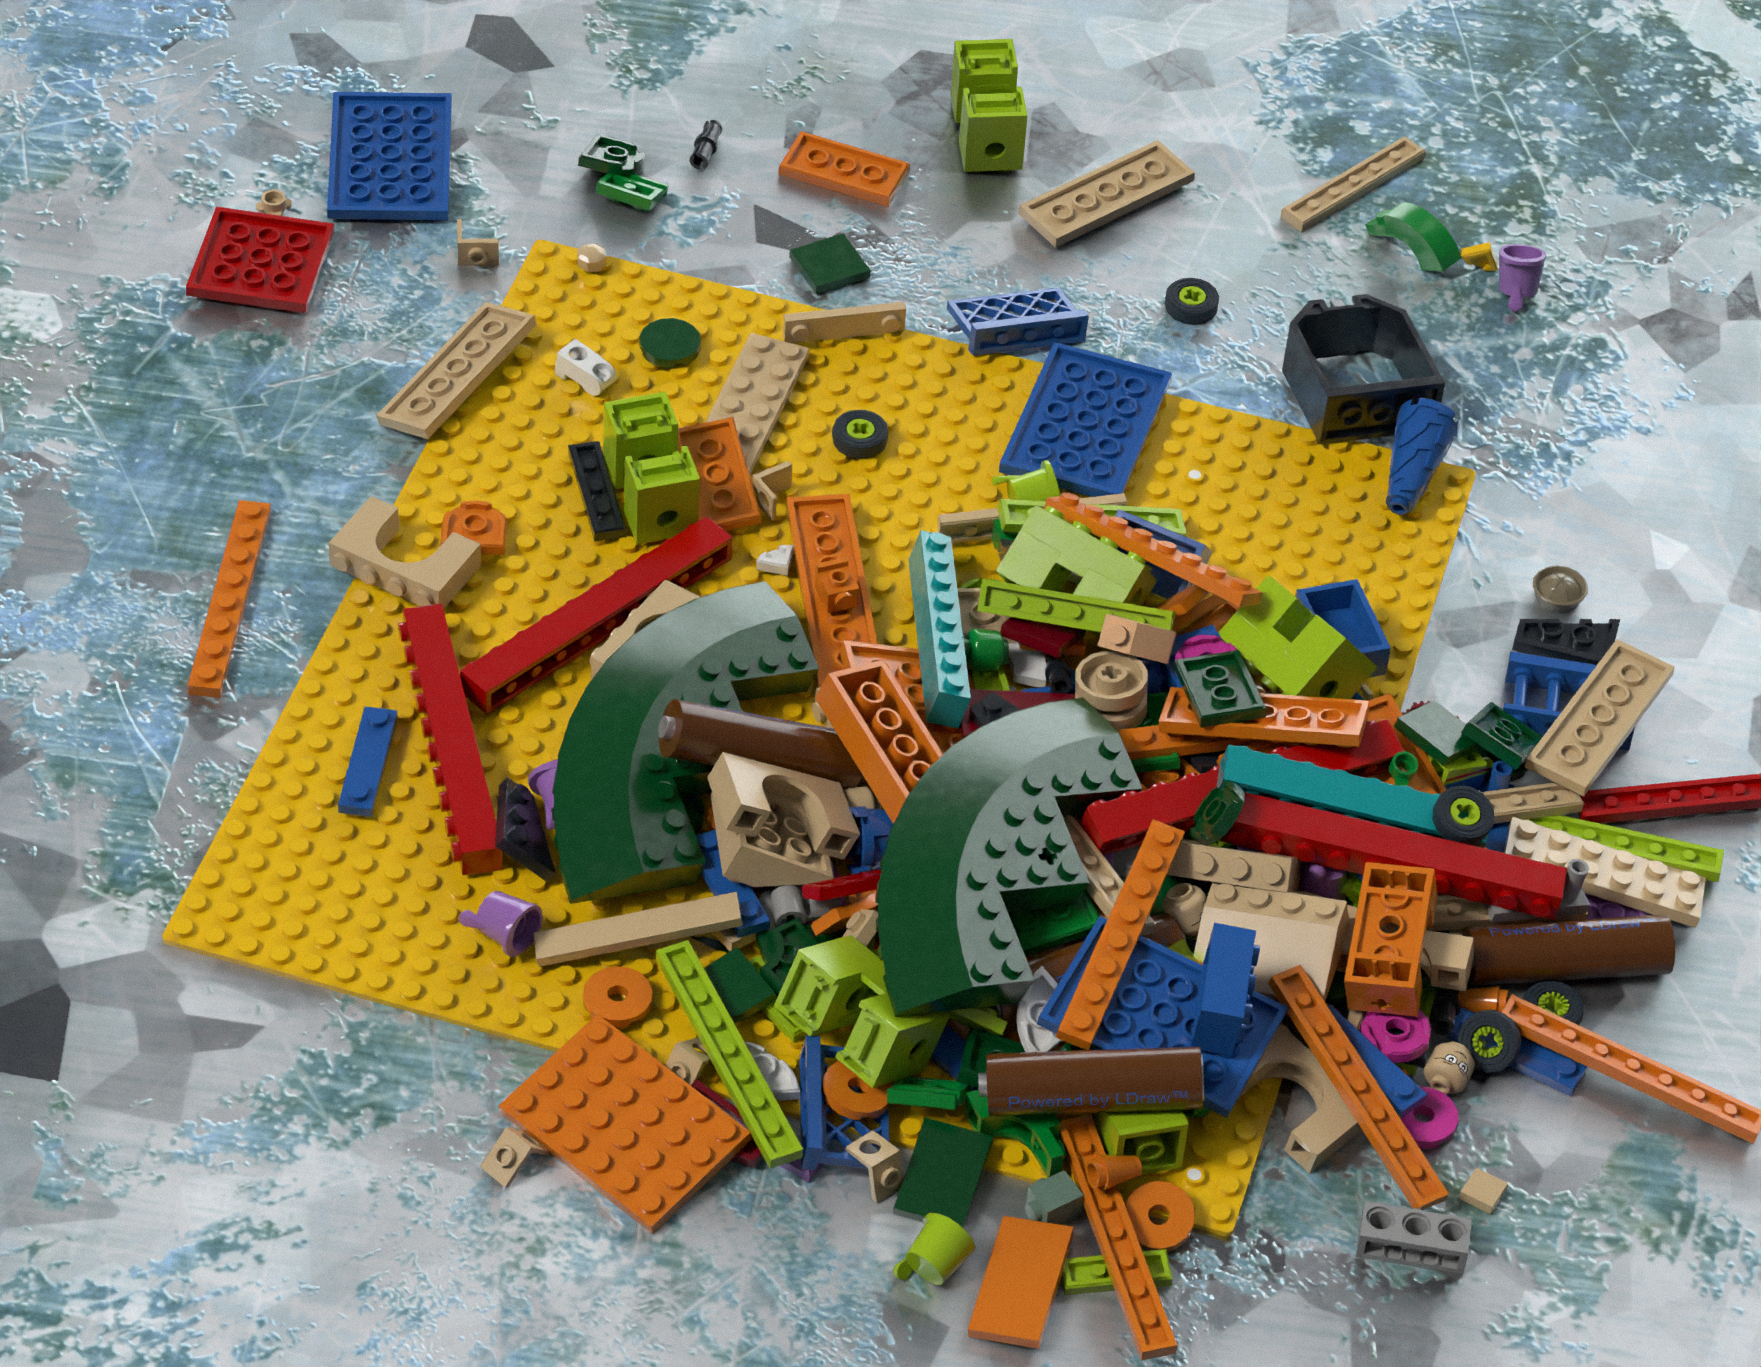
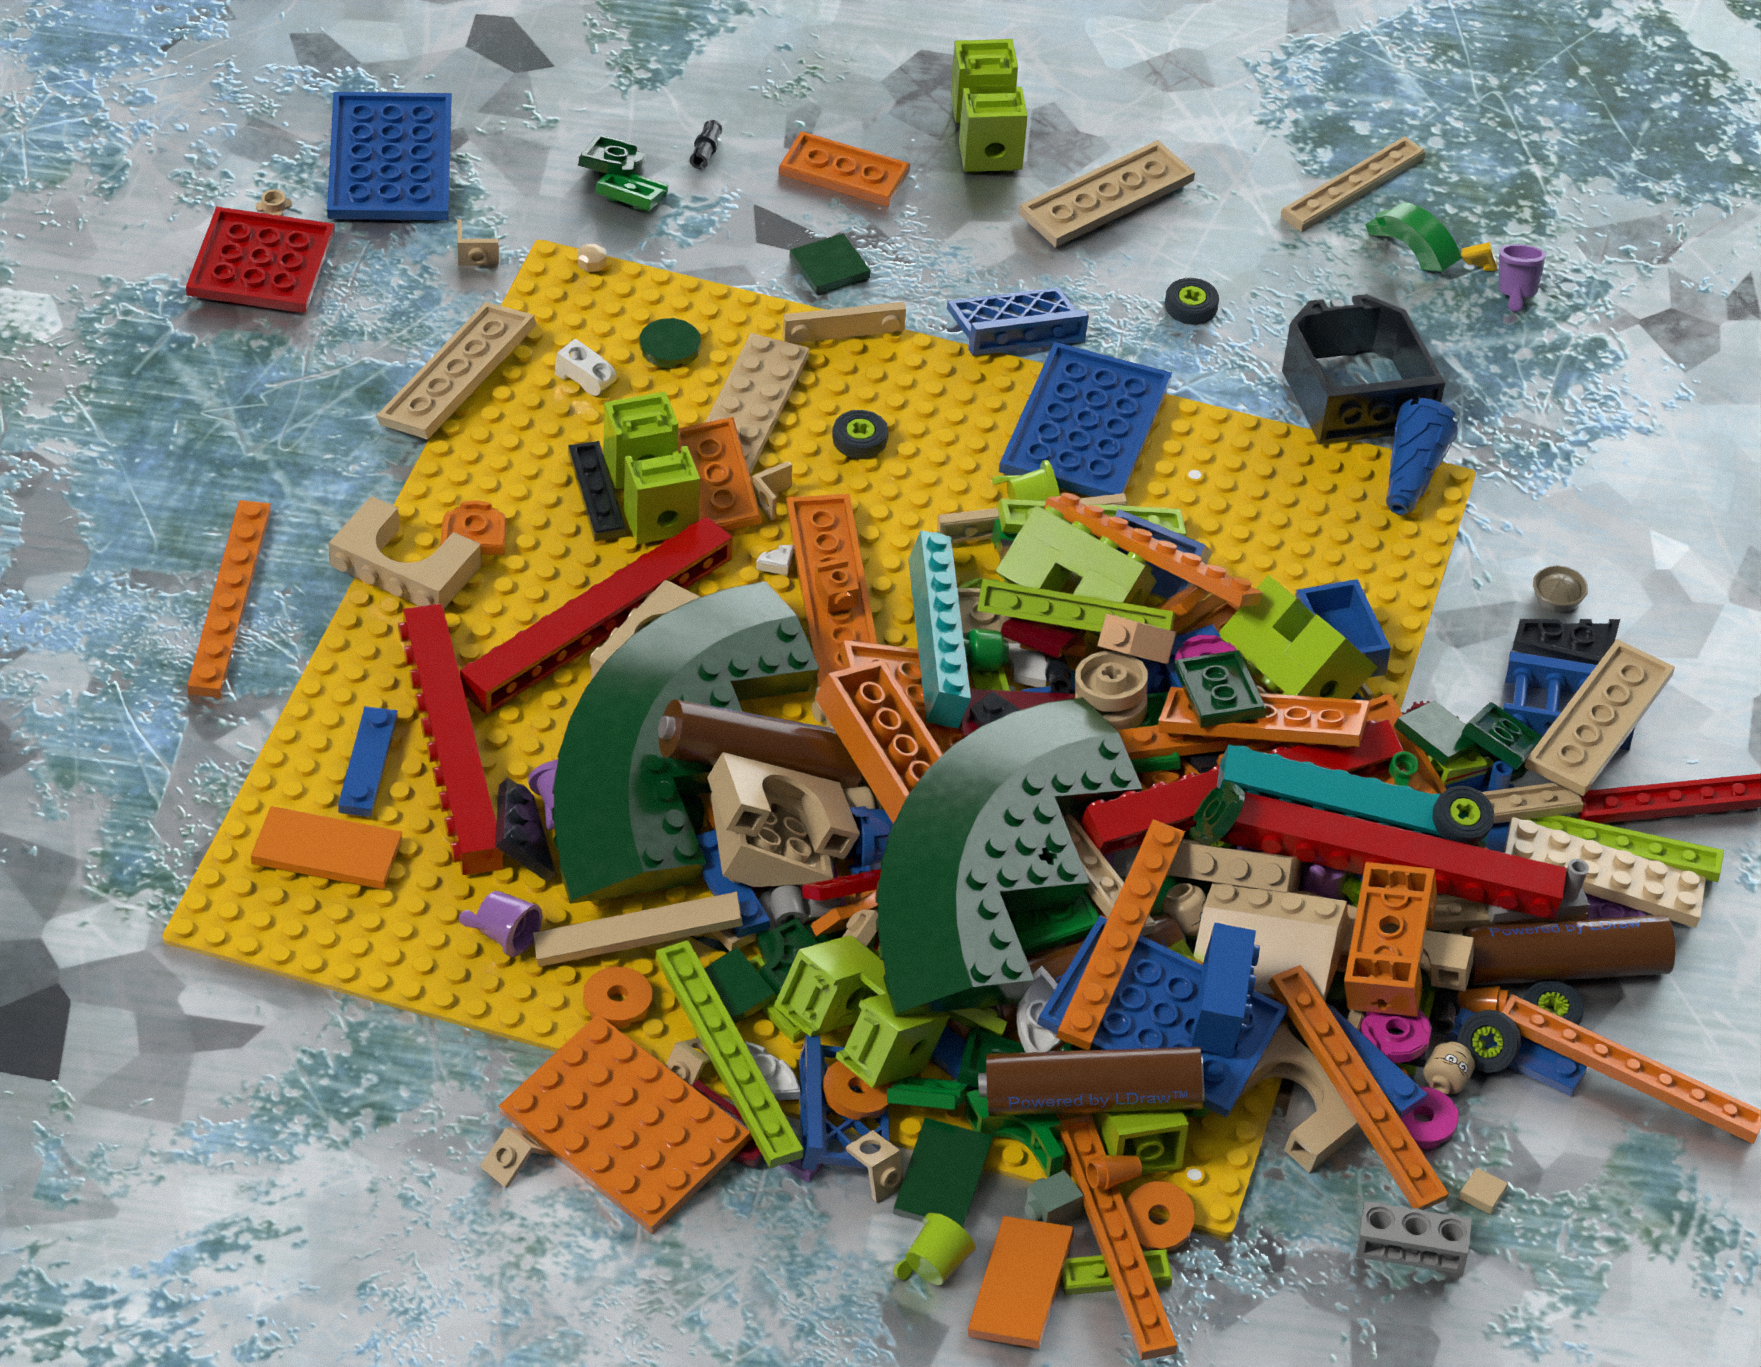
none -> orange tile [251,806,402,890]

